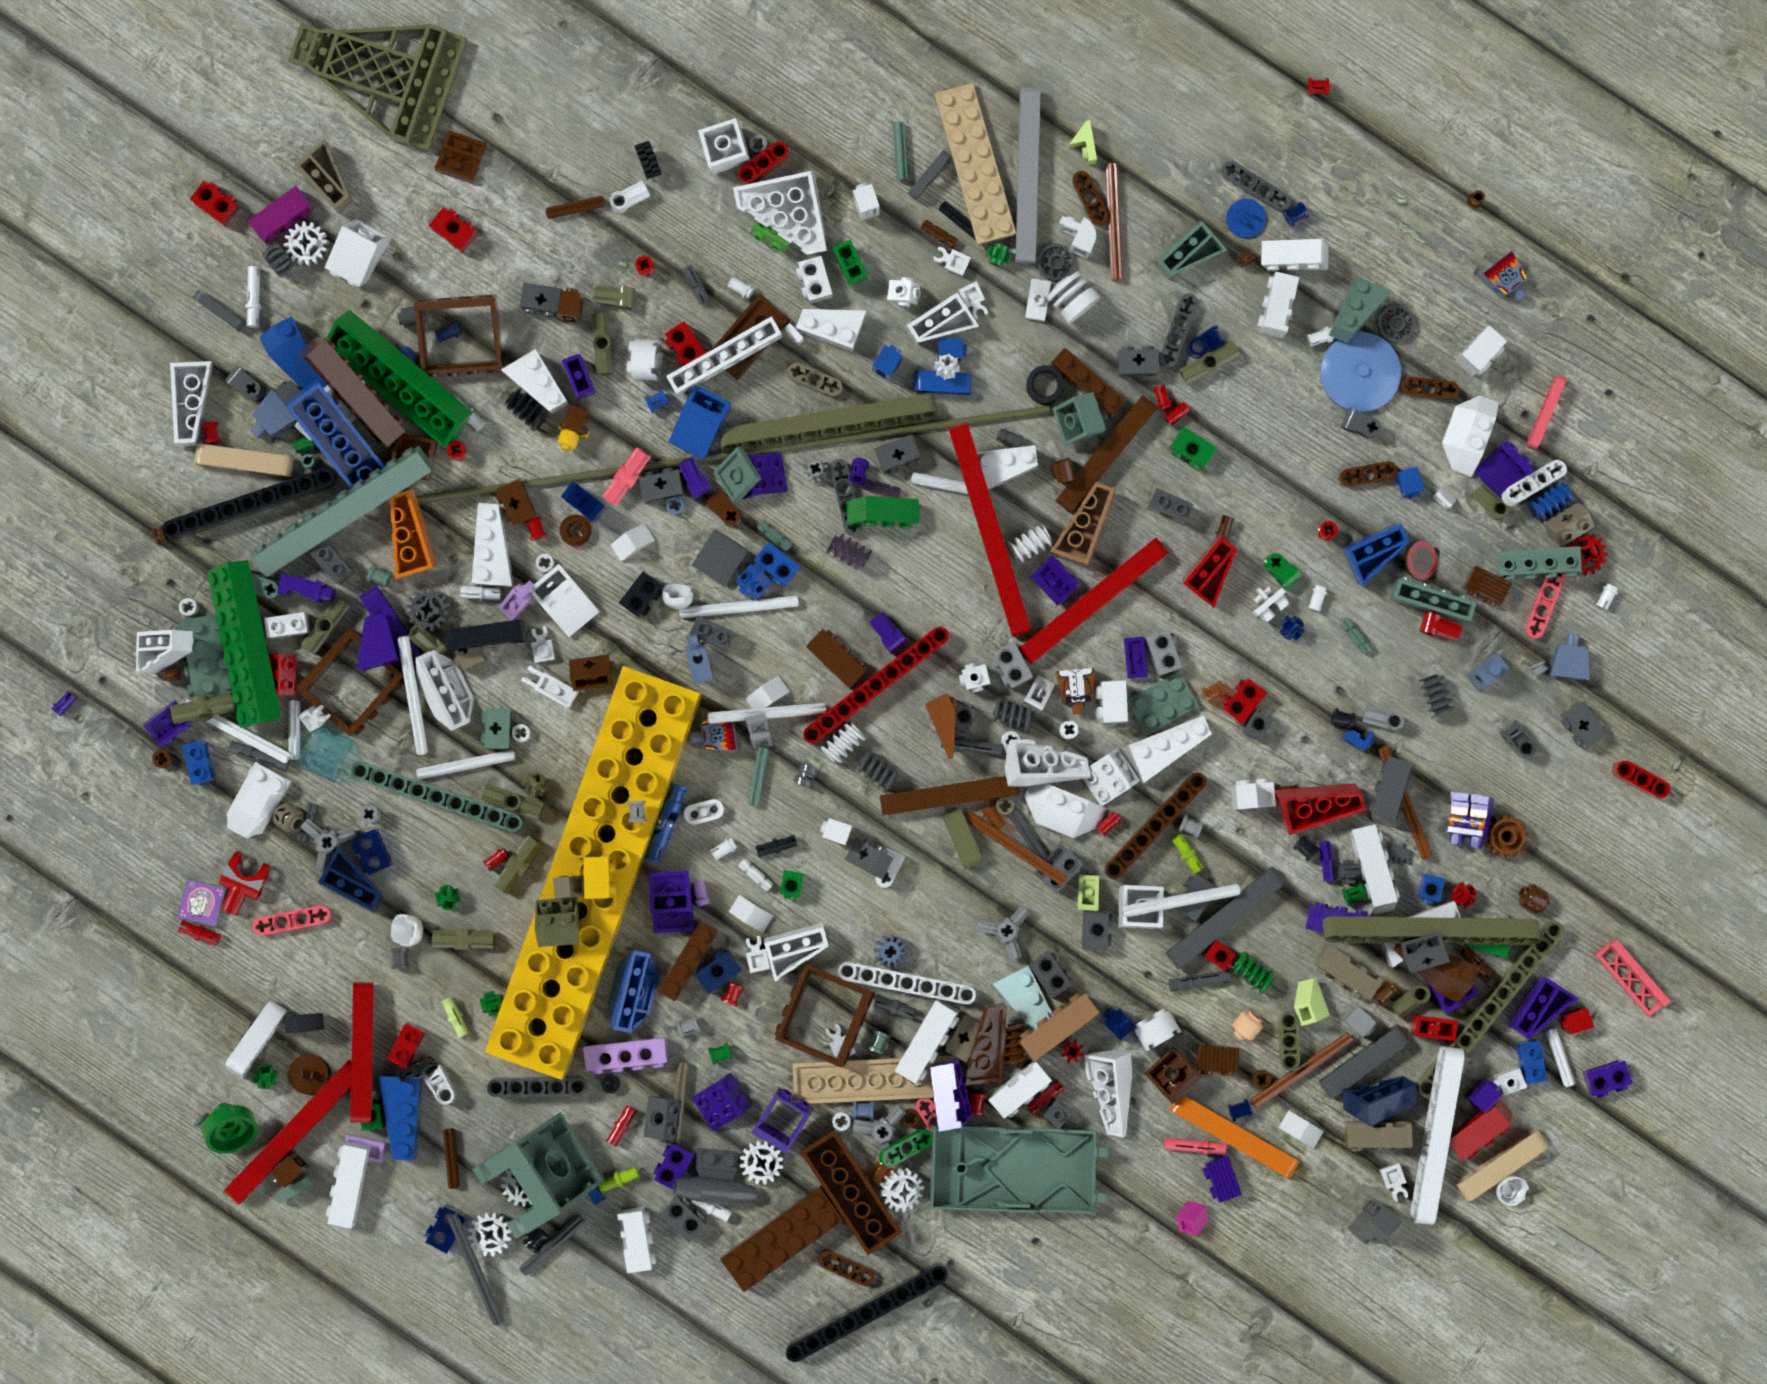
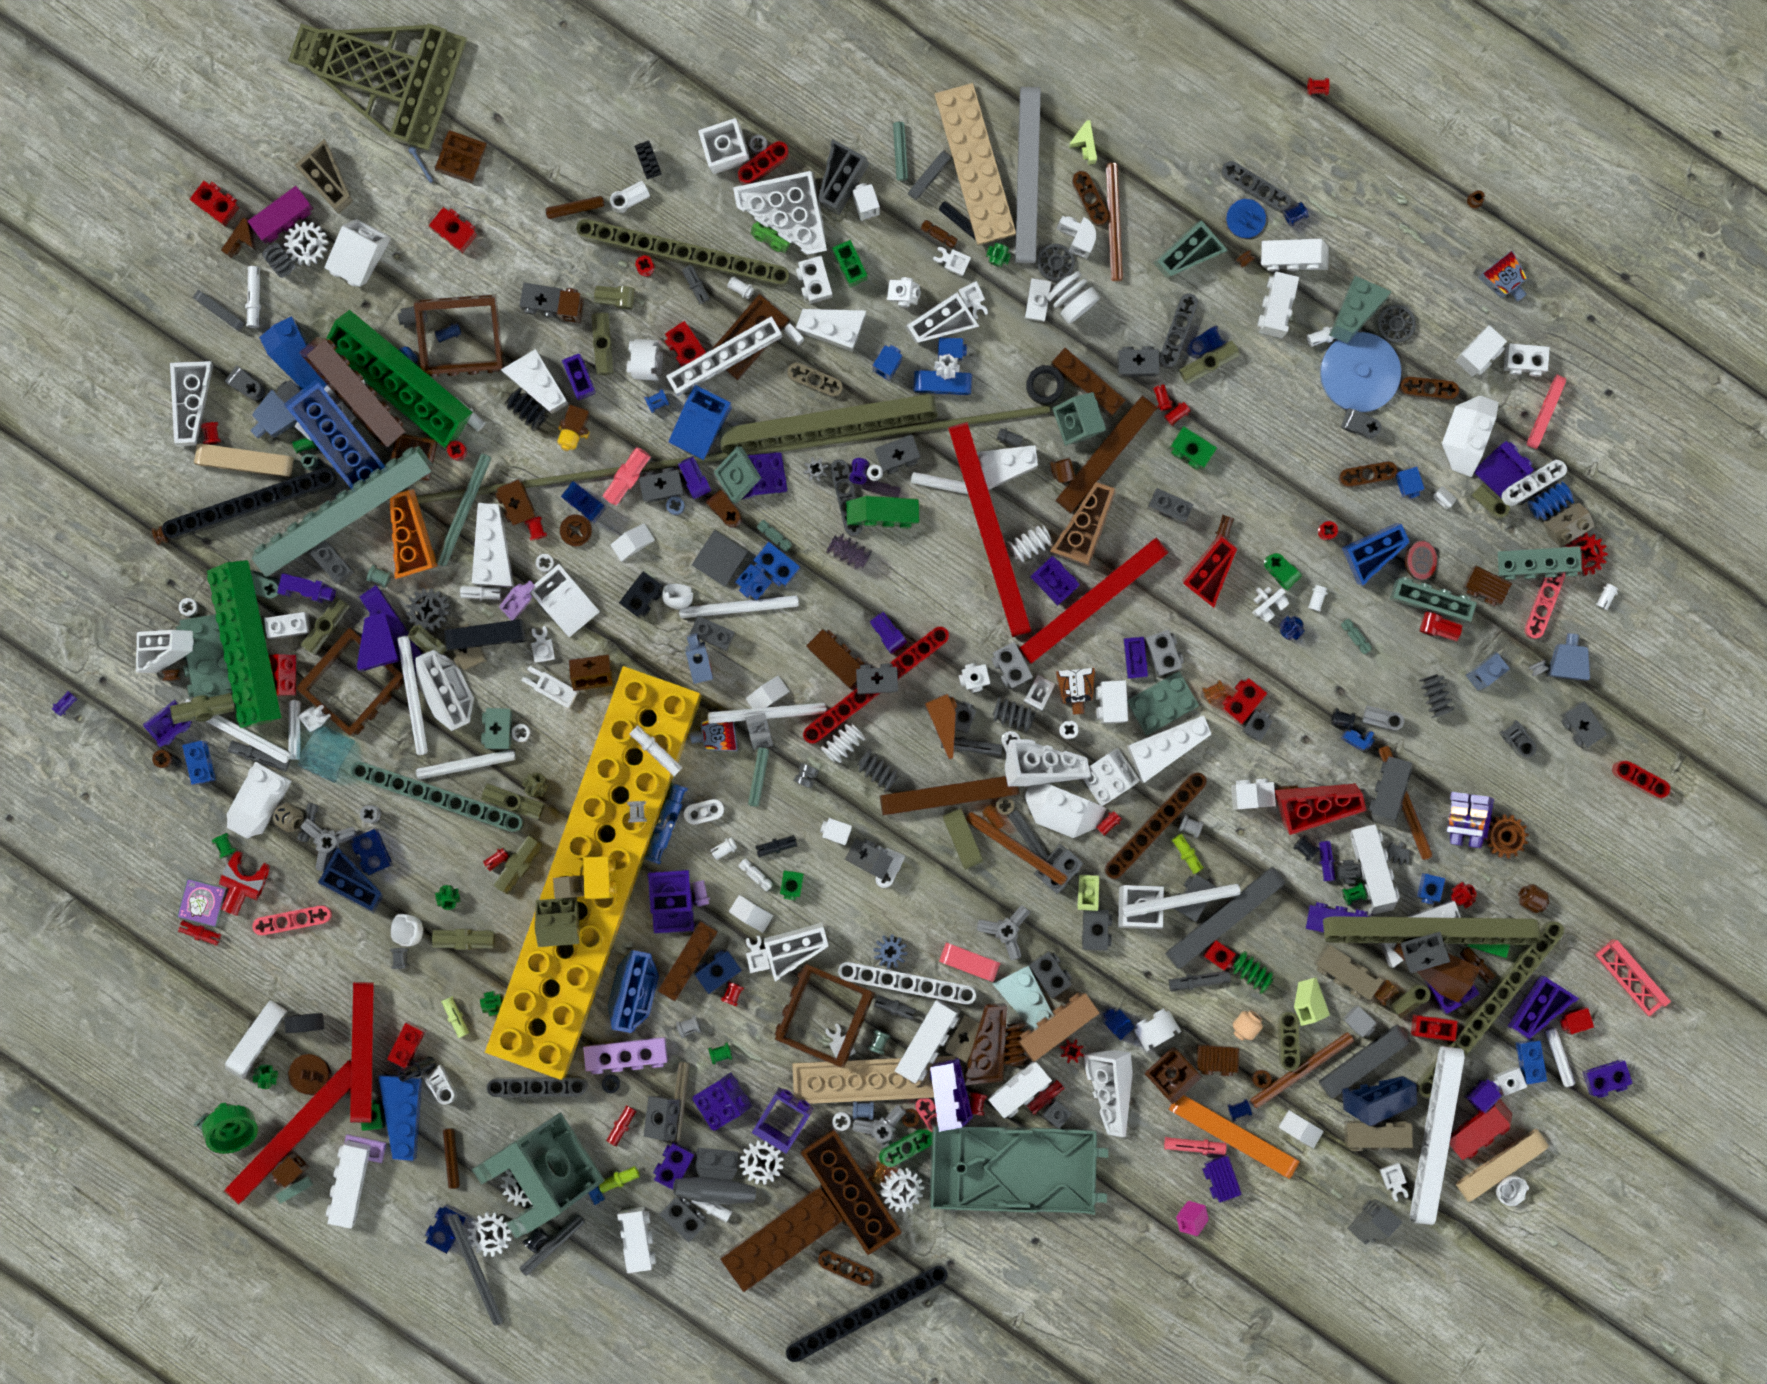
none -> green bush [211,833,237,859]
none -> reddish brown slope [221,217,256,258]
none -> sand blue hinge [408,146,433,183]
none -> sand green axle [436,454,491,567]
none -> olive beam [576,219,790,287]
none -> white pin [629,725,683,776]
none -> dark grey wedge [818,139,870,215]
none -> dark grey brick [856,663,898,694]
none -> white pin [867,465,883,481]
none -> coral beam [939,942,1001,982]
none -> white brick [1504,344,1550,377]

